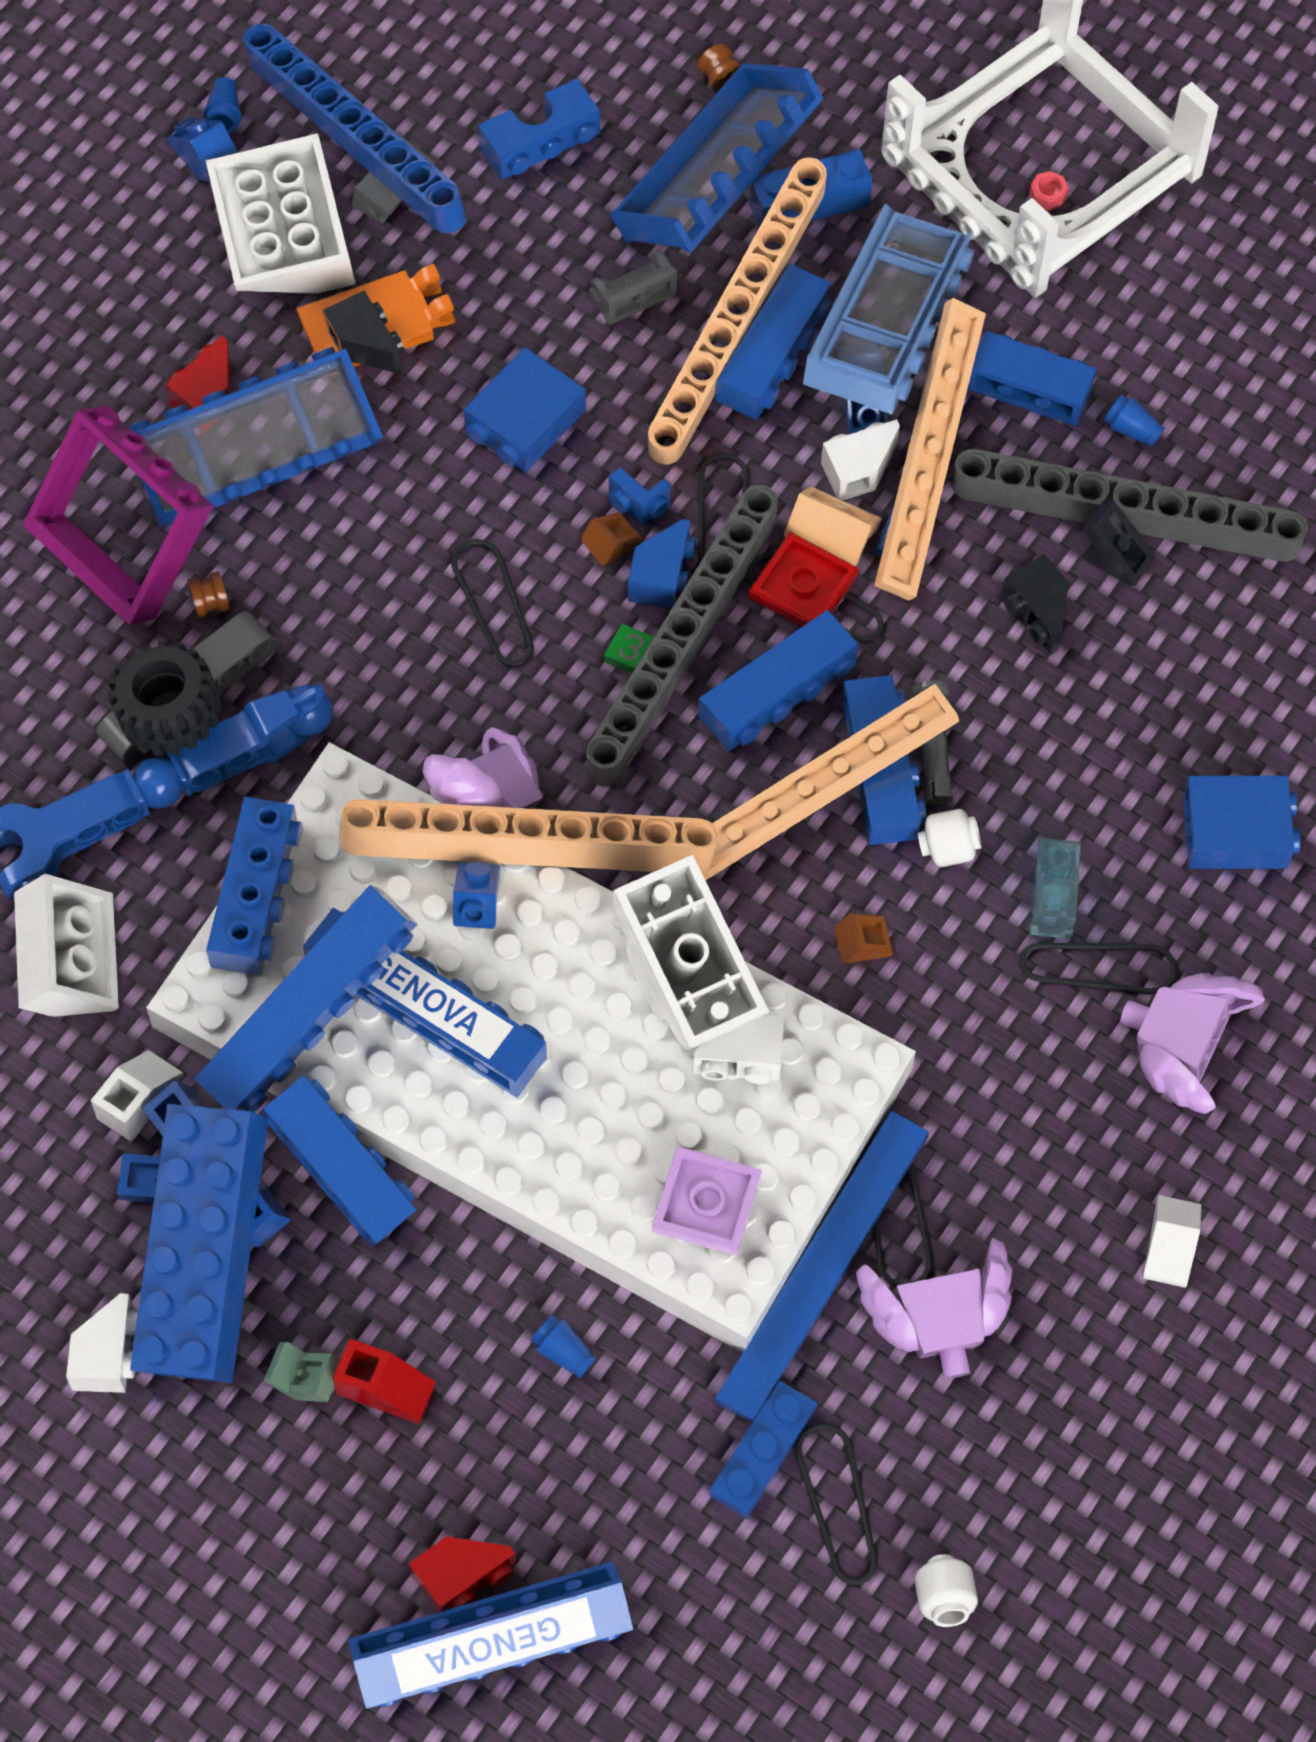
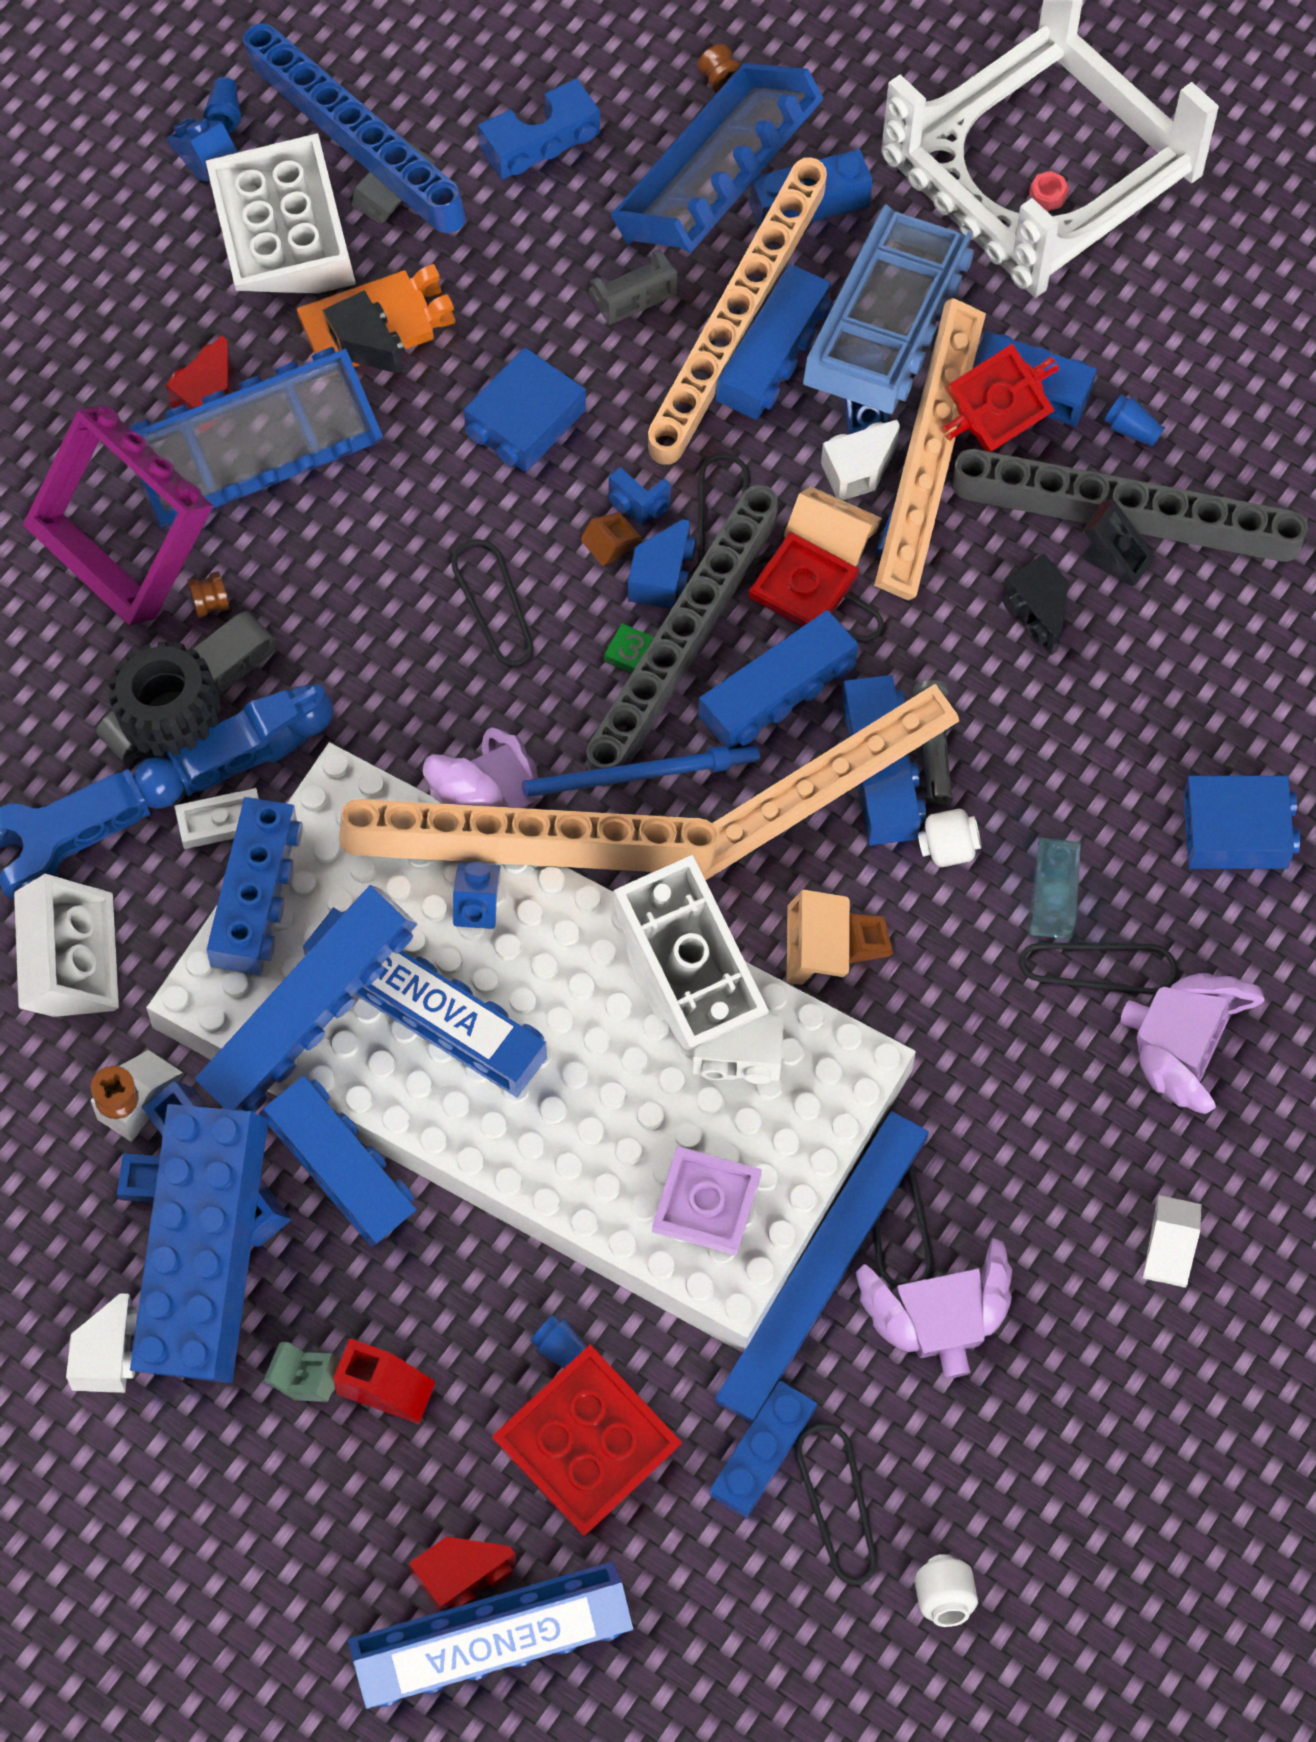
none -> dark orange wheel [90,1066,139,1119]
none -> white plate [175,788,259,849]
none -> red plate [491,1344,682,1538]
none -> blue bar [522,745,760,797]
none -> light nougat panel [786,889,850,985]
none -> red plate [941,343,1059,452]

